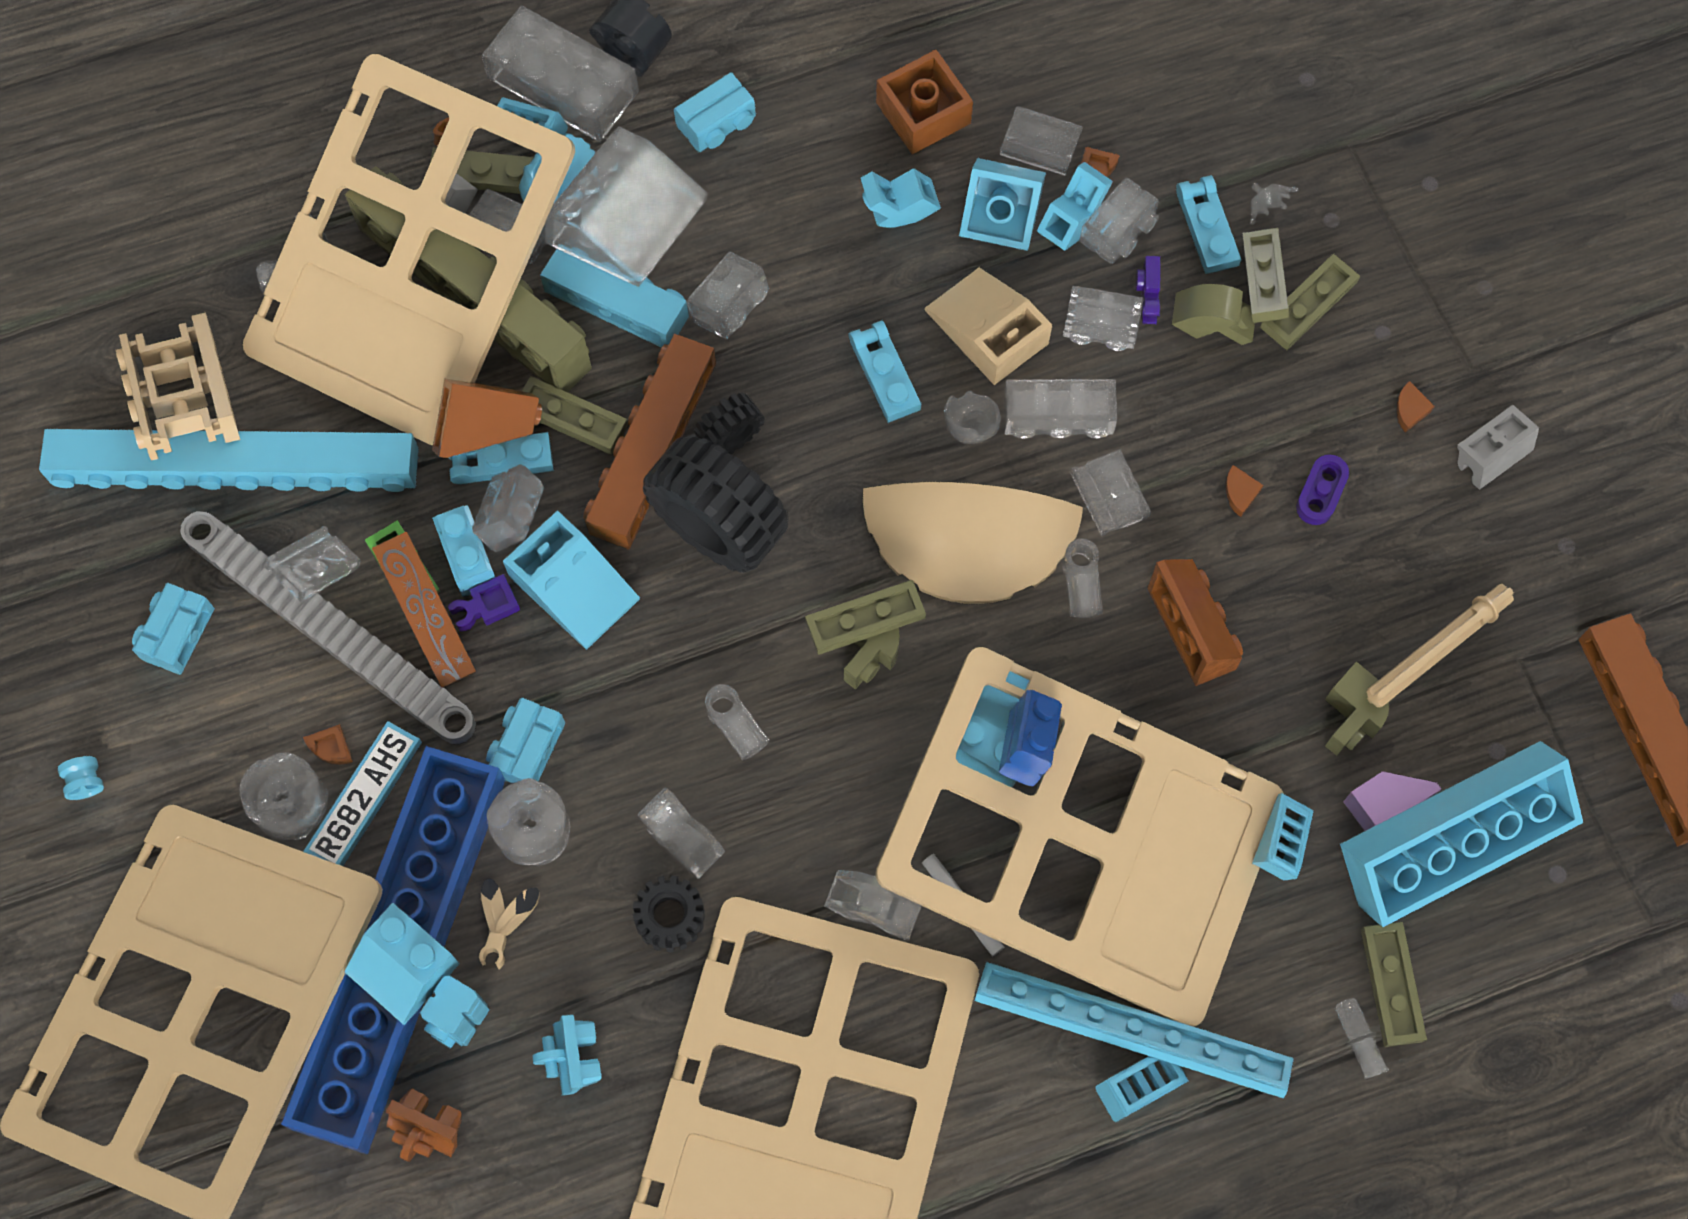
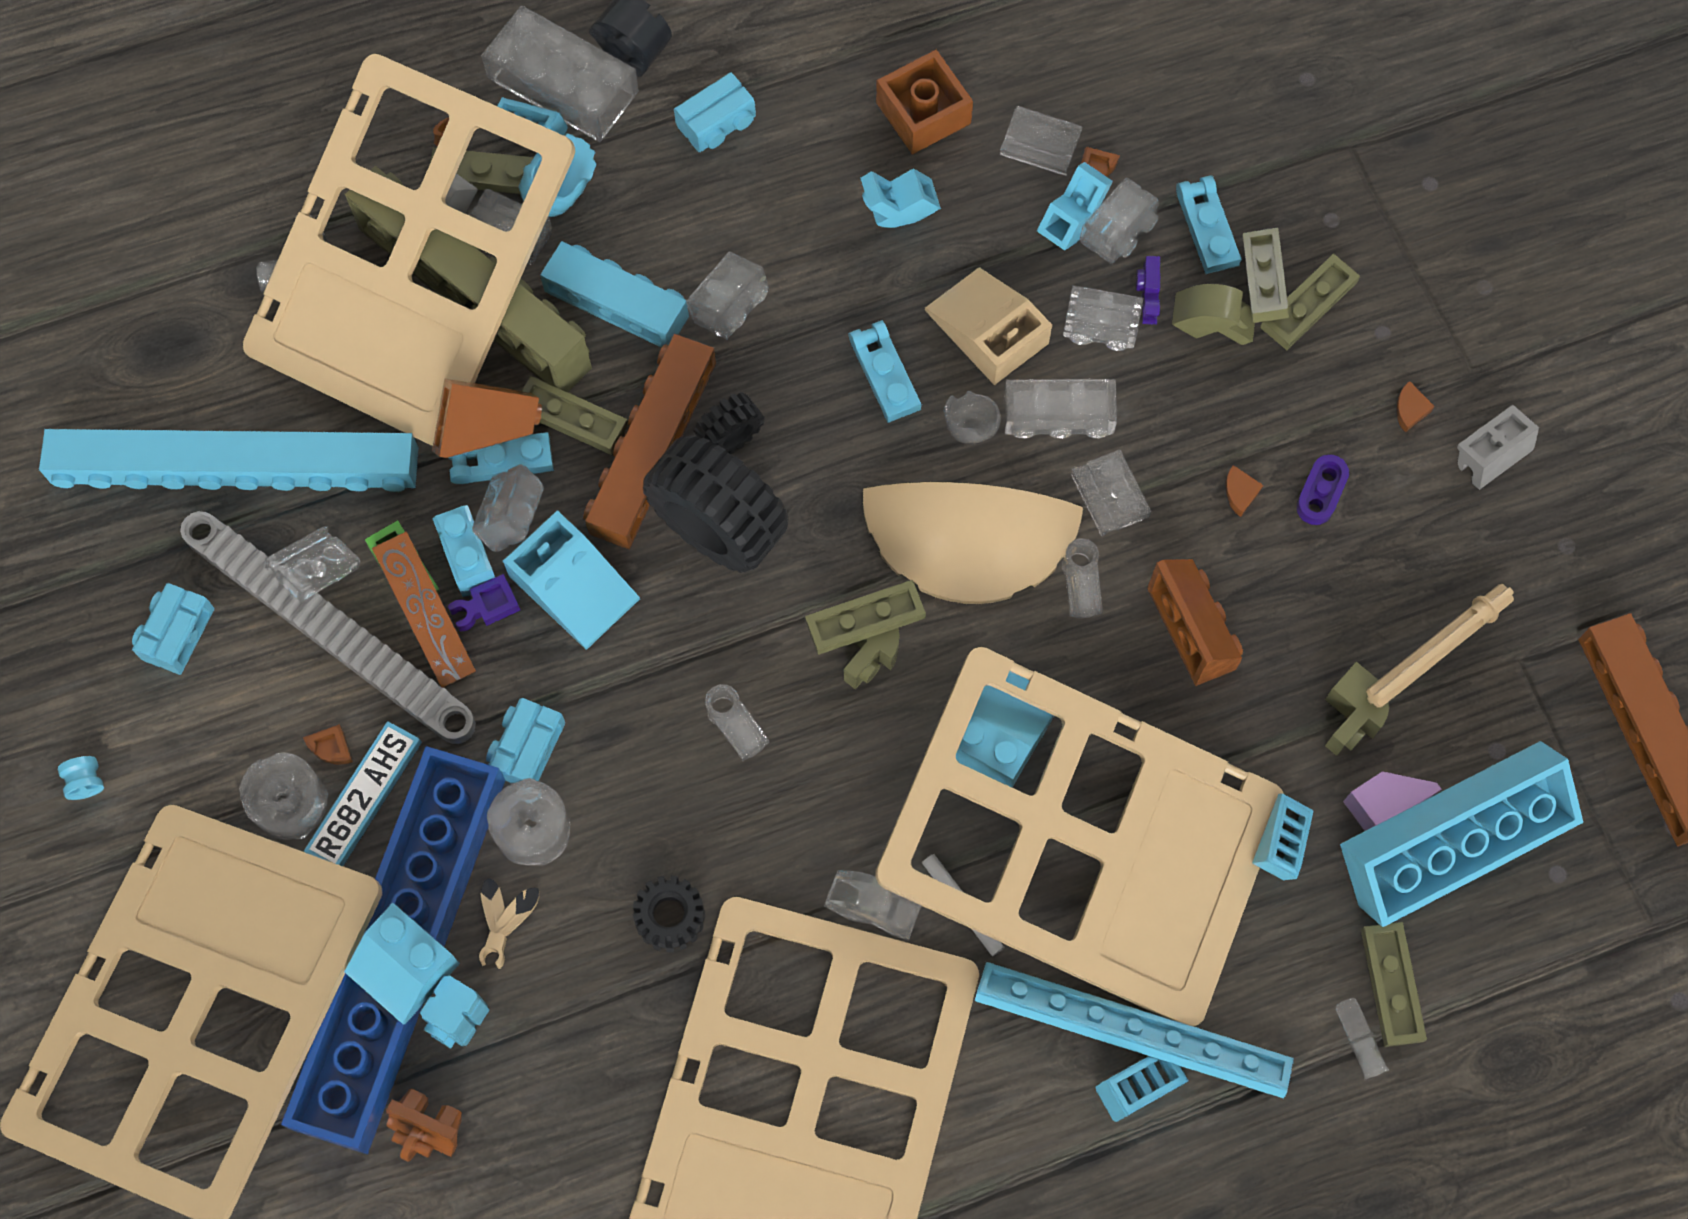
tan fence [116,312,240,461] -> none
medium azure hips [532,1015,601,1095] -> none
clear slope [545,126,708,287] -> none
clear brick [637,787,725,879] -> none
medium azure slope [959,158,1046,251] -> none
blue brick [999,690,1062,786] -> none
clear piece [1250,183,1298,225] -> none

